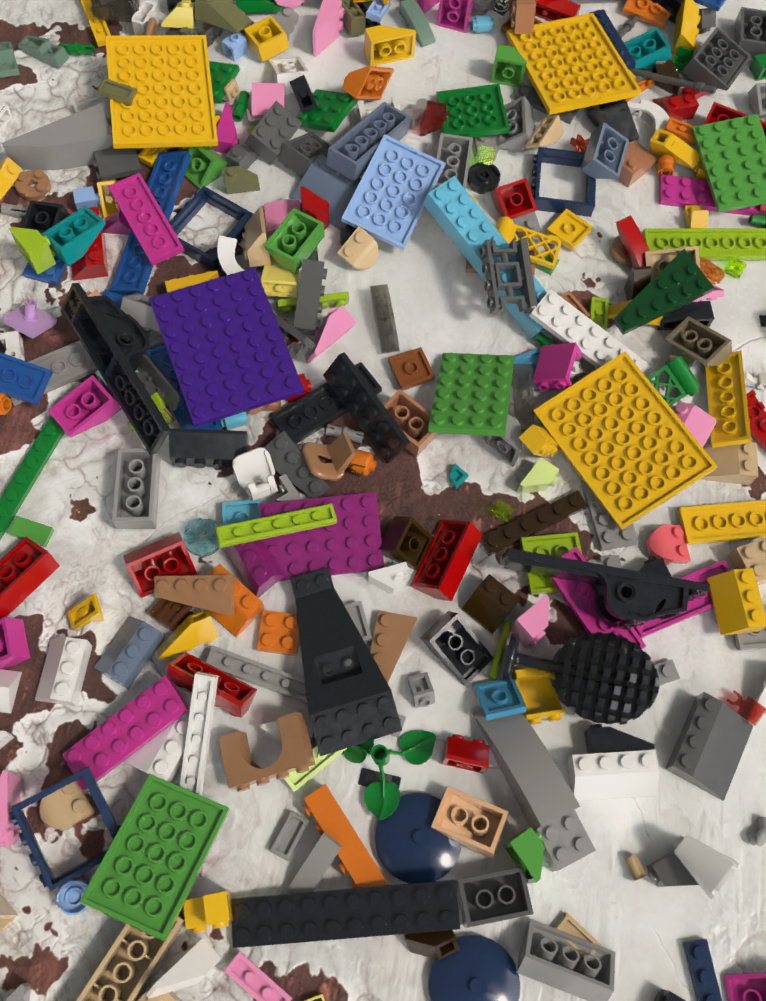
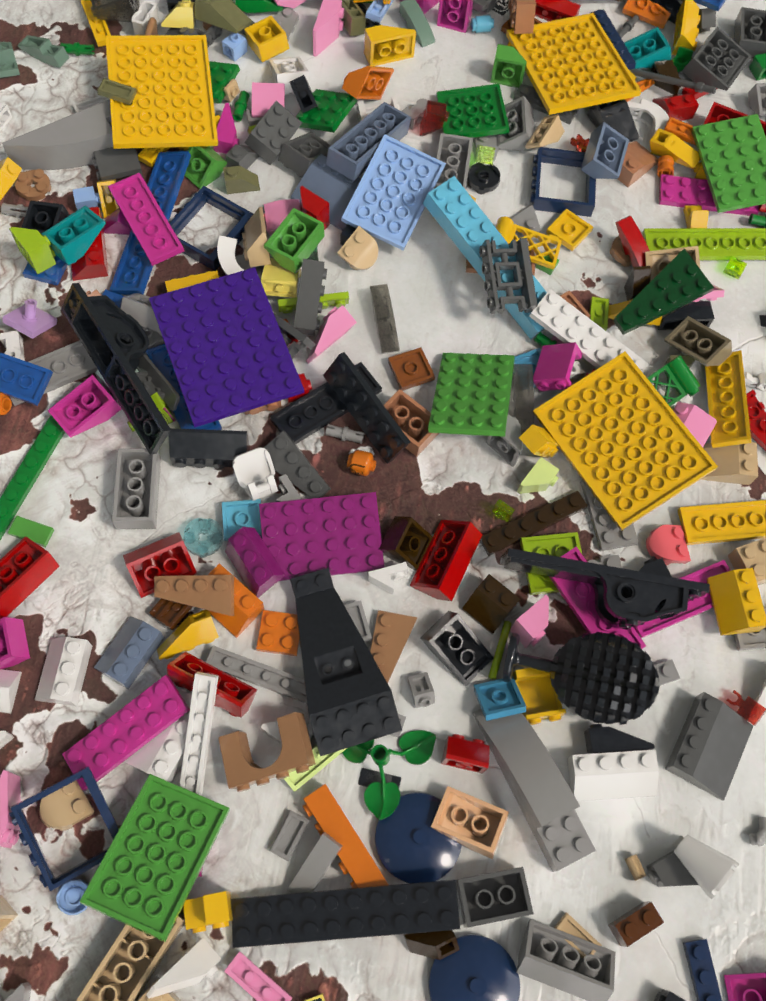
yellow slope [67,594,104,631] -> none
lime tile [215,504,337,548] -> none
medium azure brick [220,412,248,430] -> none
medium nougat piece [302,432,356,481] -> none
teal tile [449,464,469,490] -> none
red slope [491,178,537,219] -> none
bright green slope [503,827,545,884] -> none
clear orange plate [699,258,724,284] -> none
none -> reddish brown brick [608,901,664,947]

